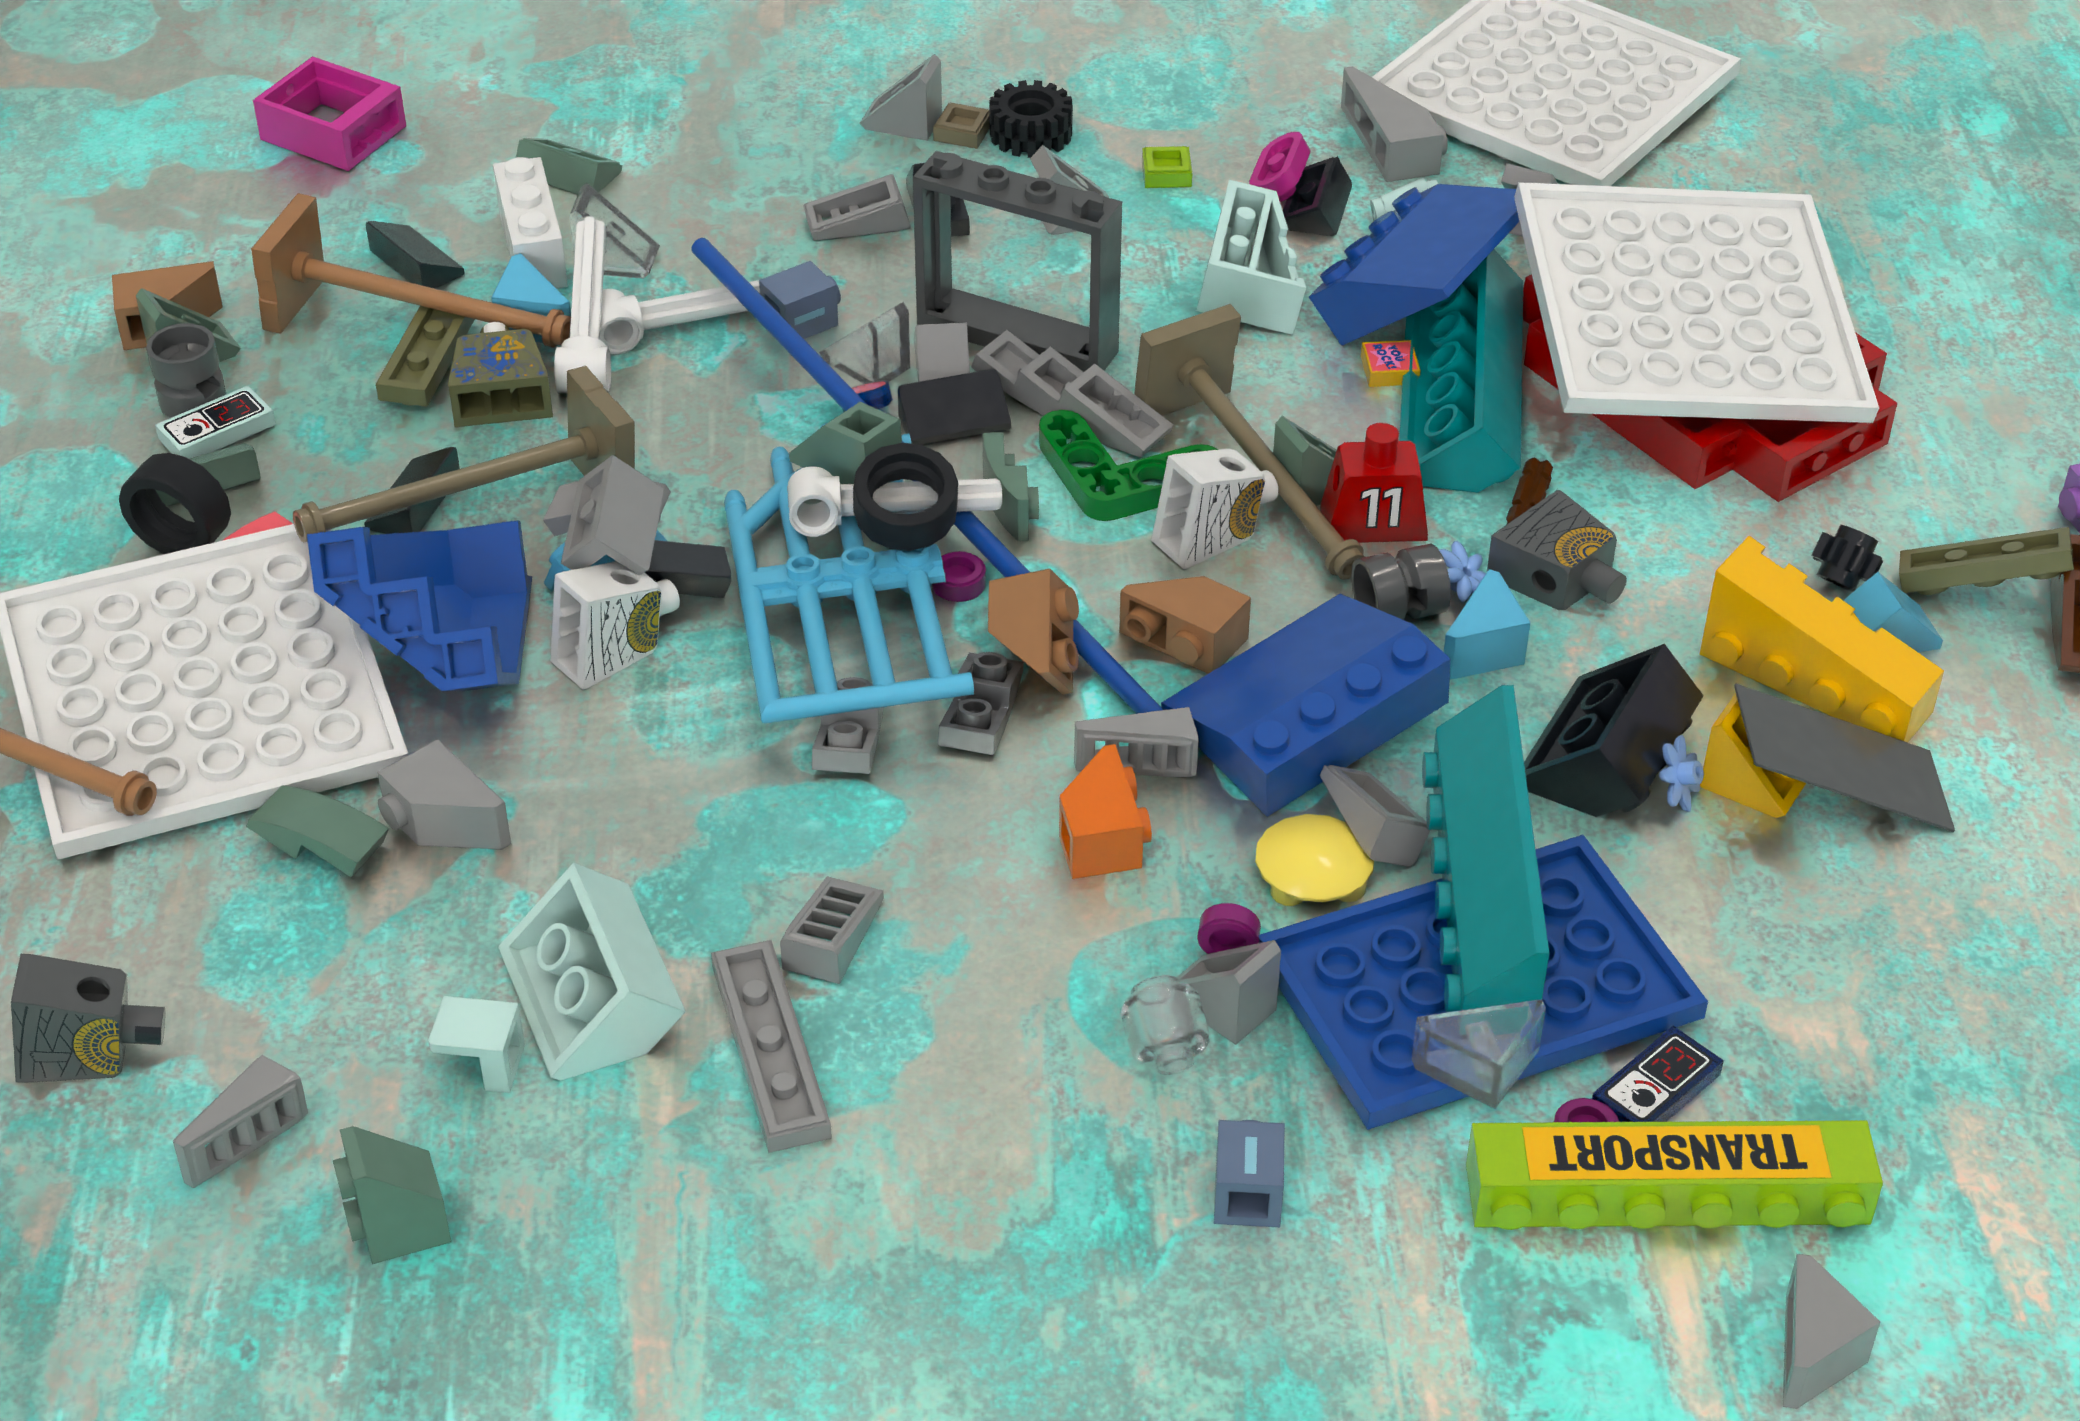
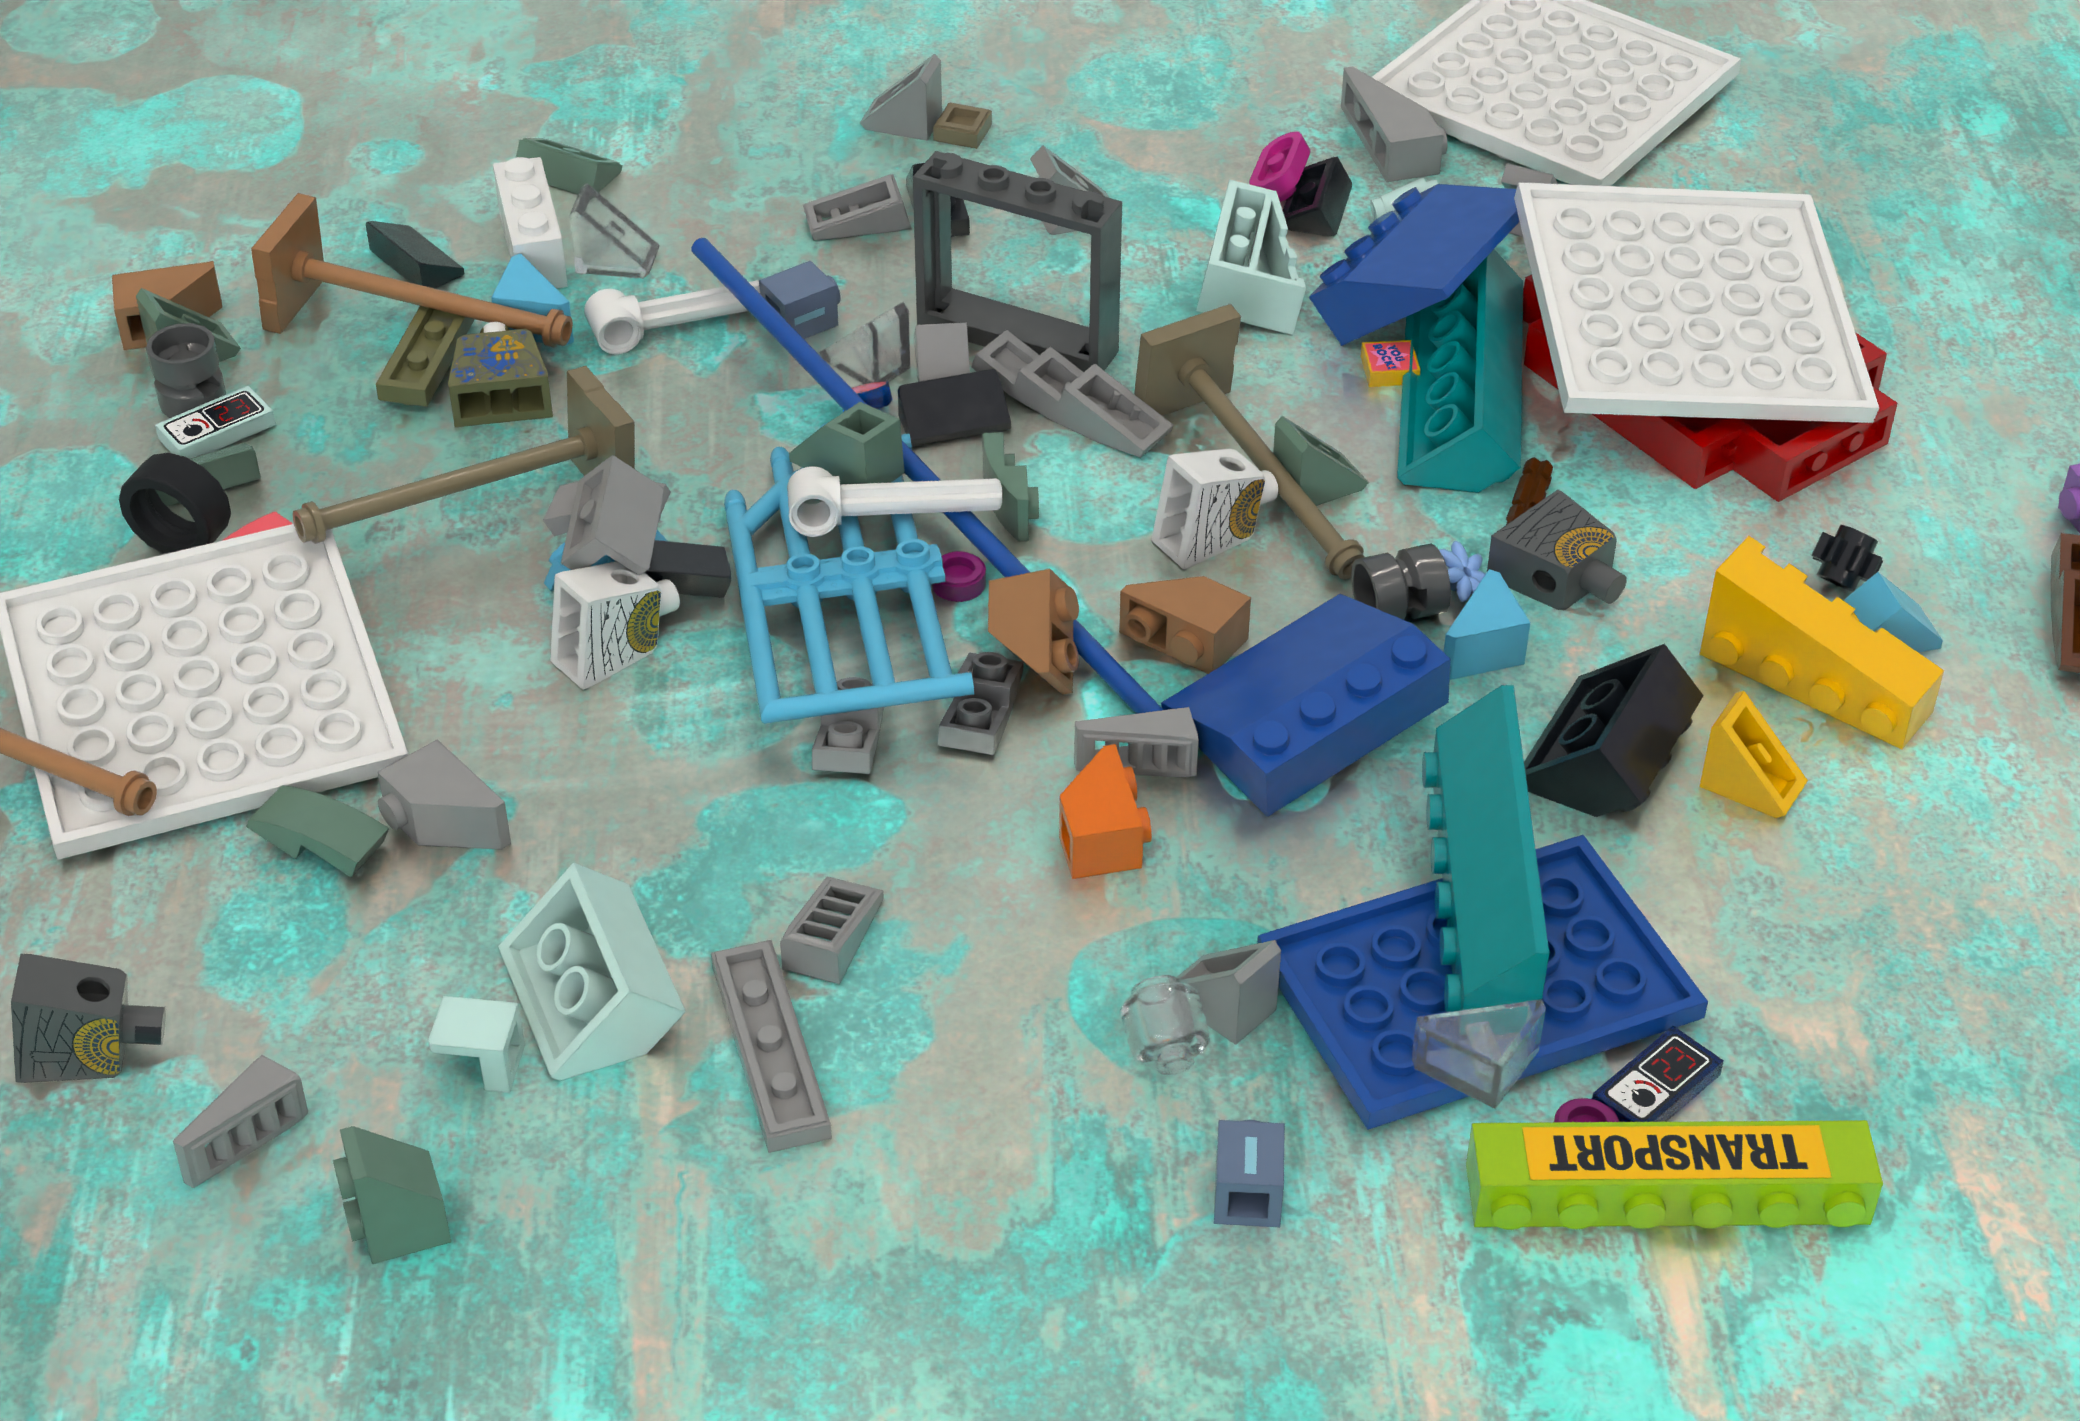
dark pink window [253,56,406,171] -> none
blue panel [307,520,533,691] -> none
black slope [364,447,460,534] -> none
white axle [554,216,611,393] -> none
black tyre [853,443,958,551] -> none
black tyre [989,80,1073,158] -> none
green beam [1039,410,1219,521] -> none
lime tile [1142,146,1192,188] -> none
magenta tile [1197,903,1261,954] -> none
light yellow dish [1255,814,1374,906] -> none
red torso [1320,423,1428,543] -> none
light grey slope [1320,765,1430,867] -> none
light blue plant [1659,735,1704,812] -> none
dark grey piece [1734,683,1955,832] -> none
light grey slope [1783,1254,1880,1409] -> none
olive plate [1899,527,2074,595] -> none

